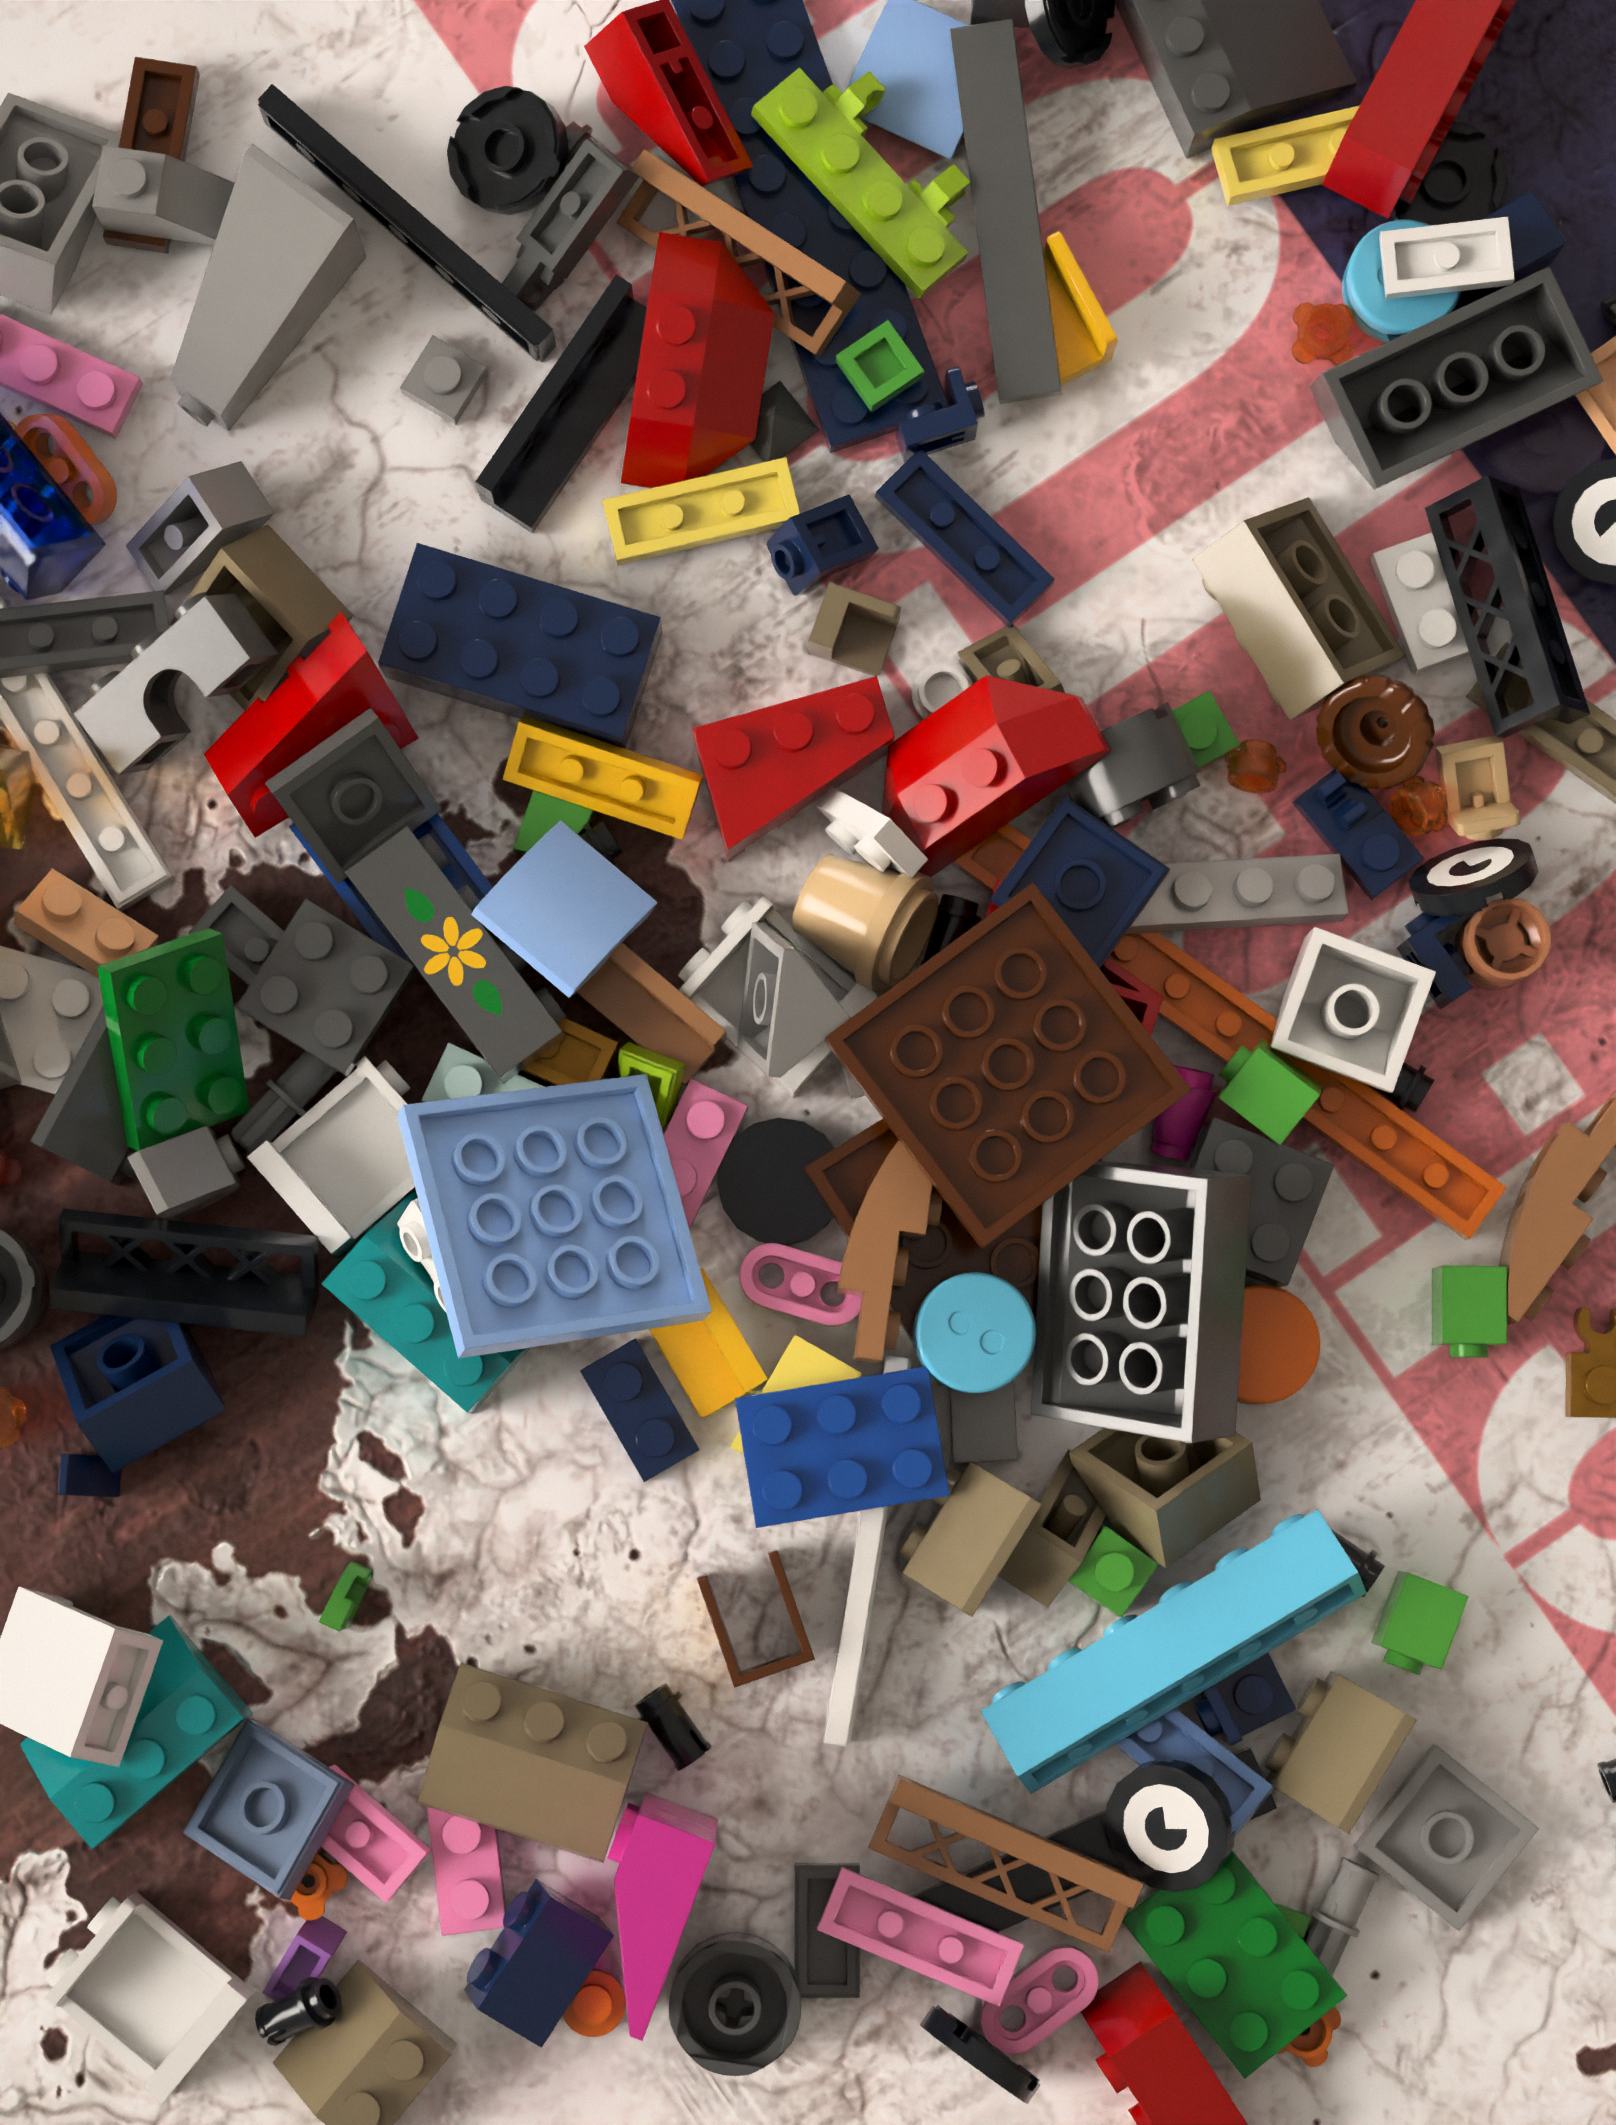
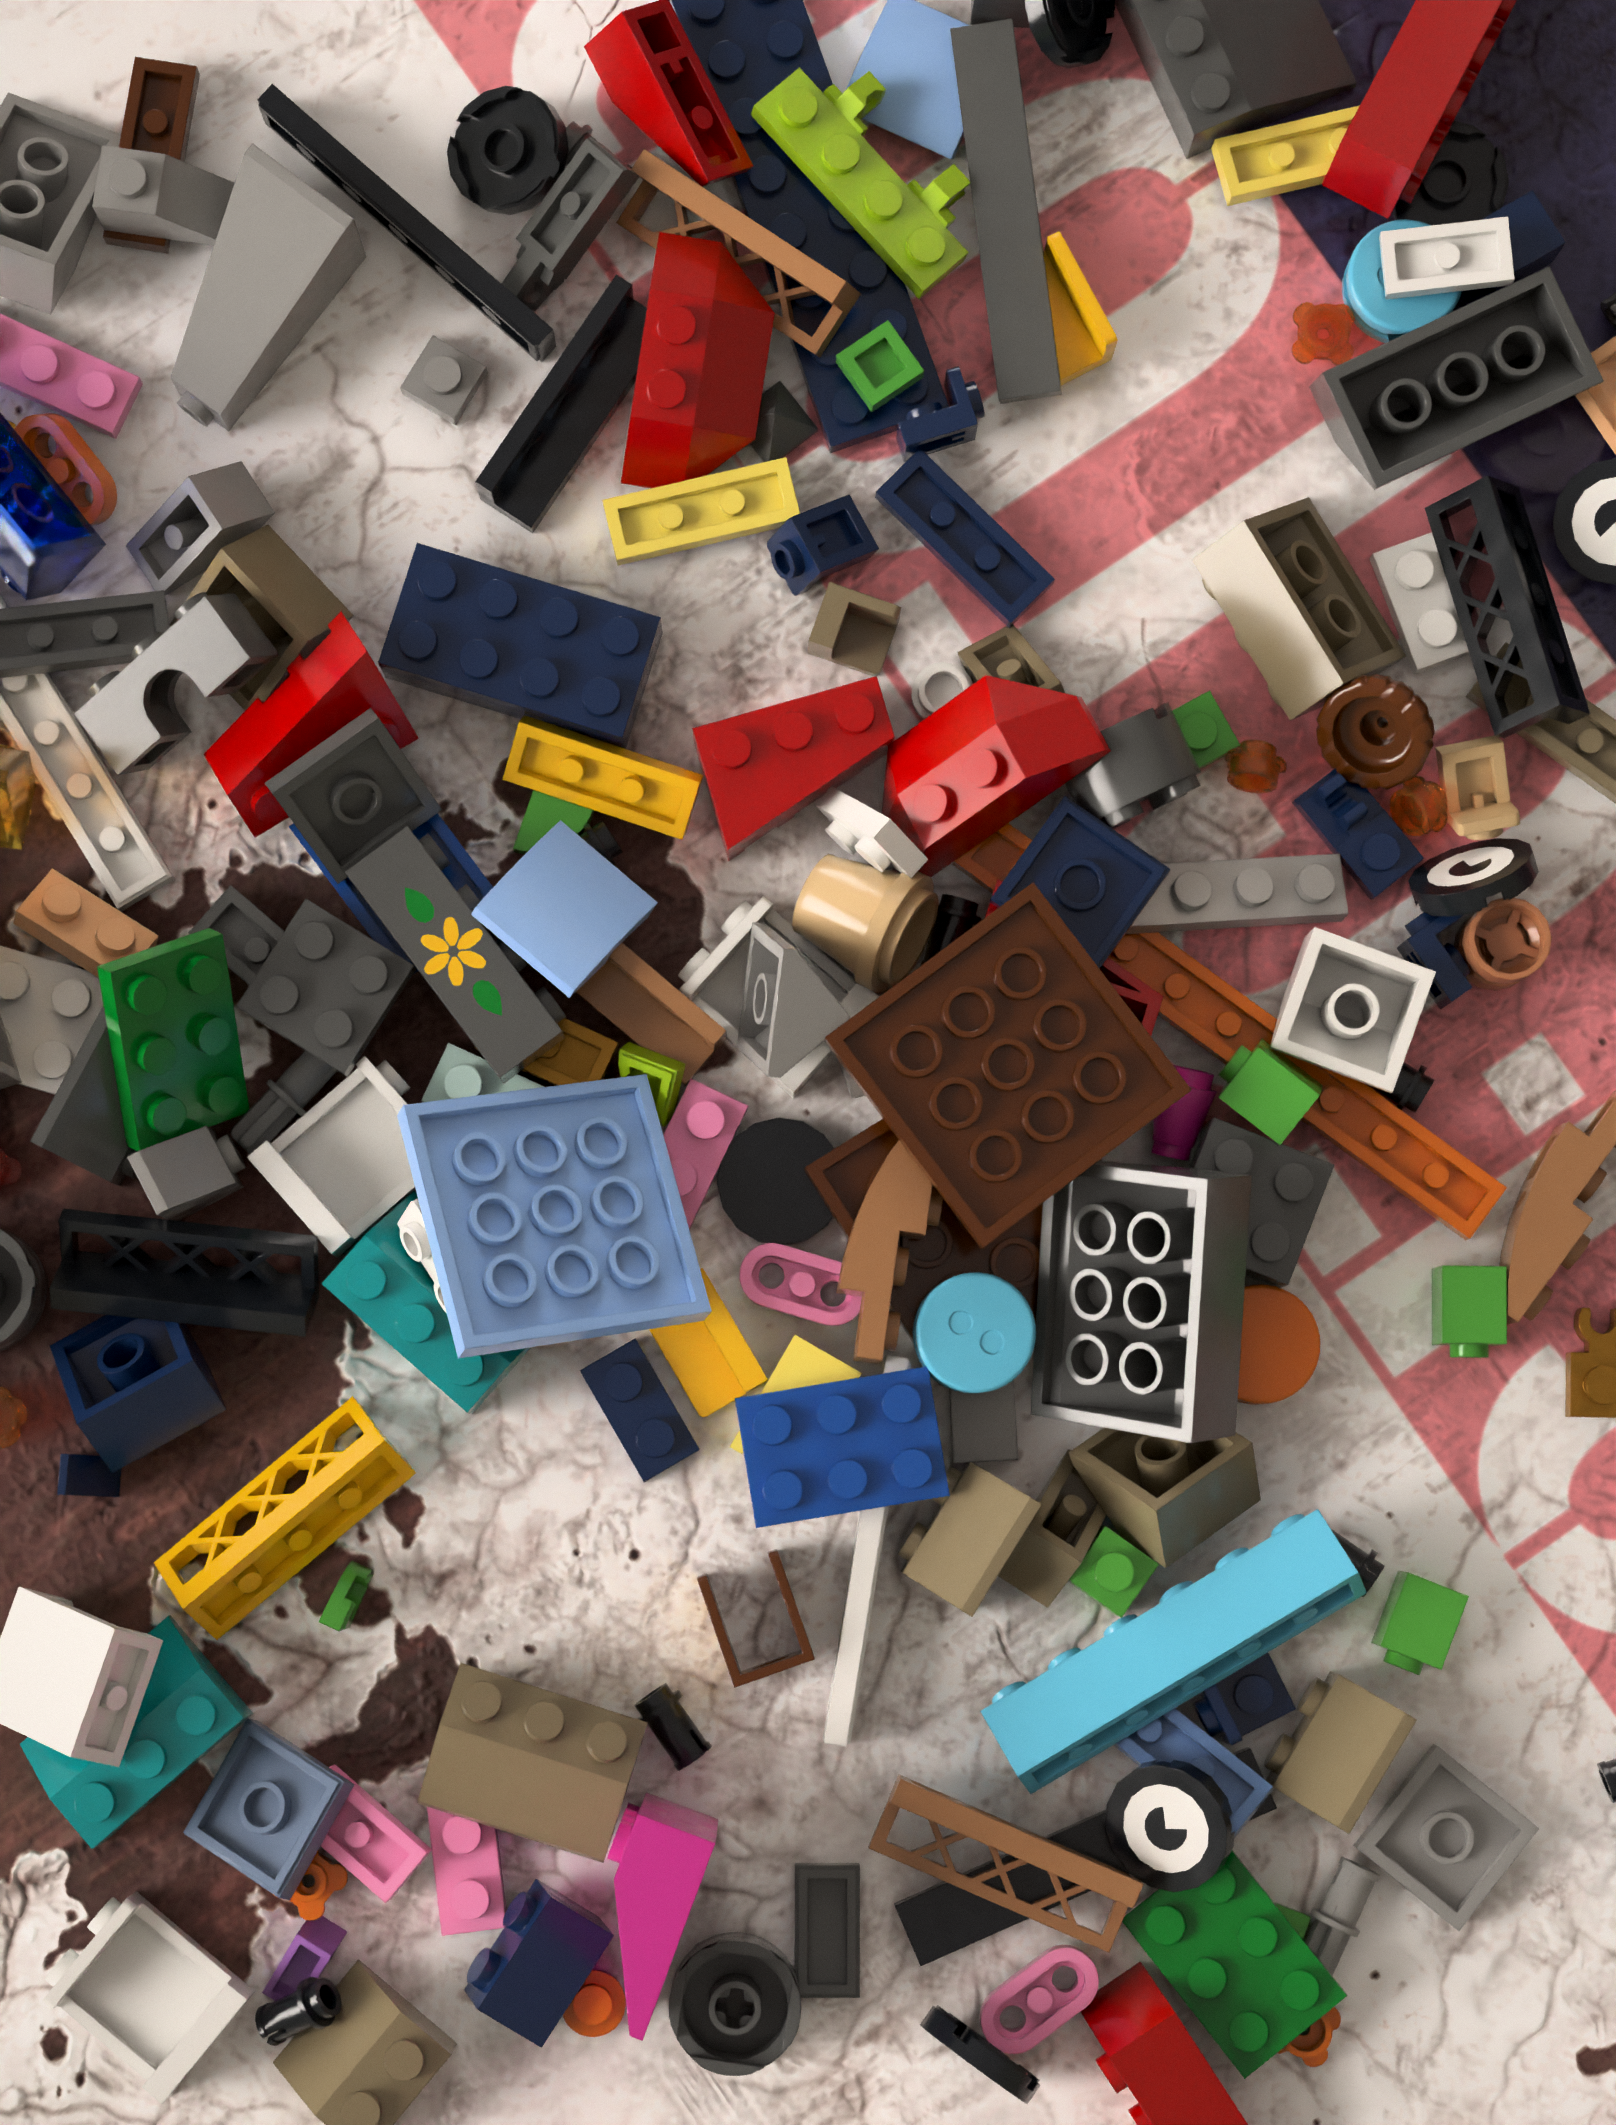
bright pink plate [817,1867,1024,2007] -> none
none -> yellow fence [154,1396,416,1640]

